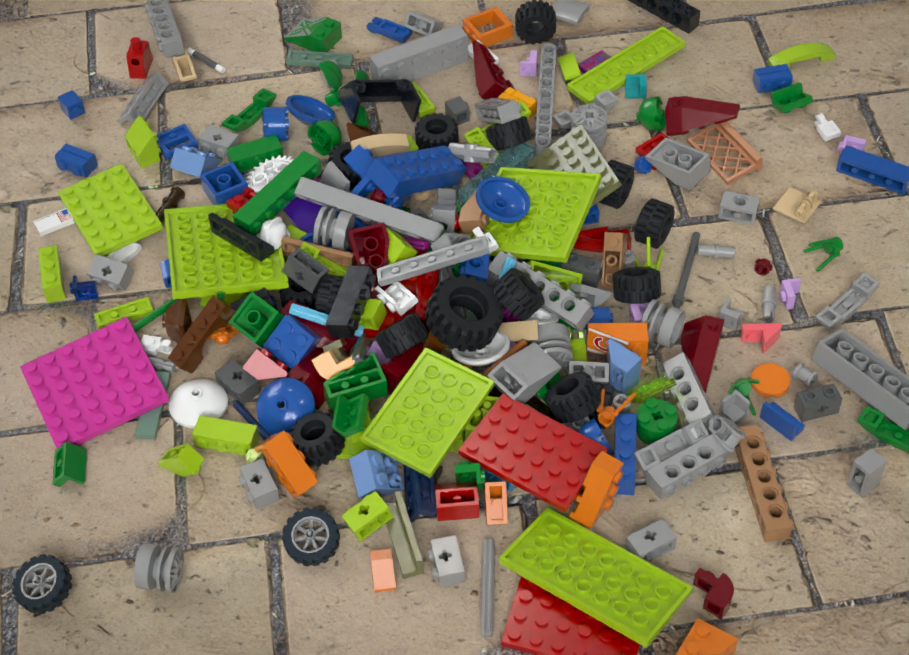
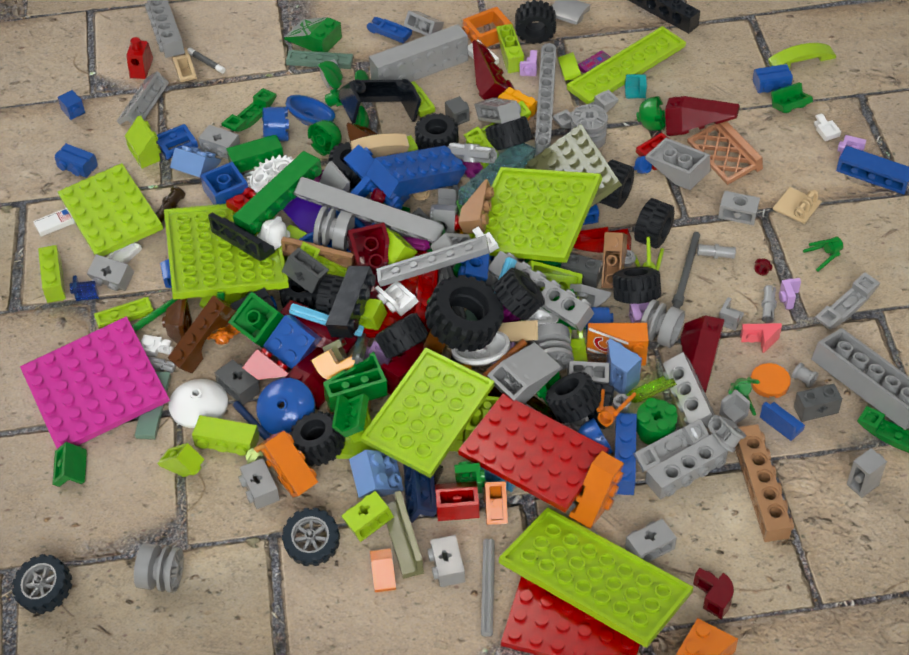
blue dish [476,176,530,223] -> none
none -> lime slope [496,24,524,74]

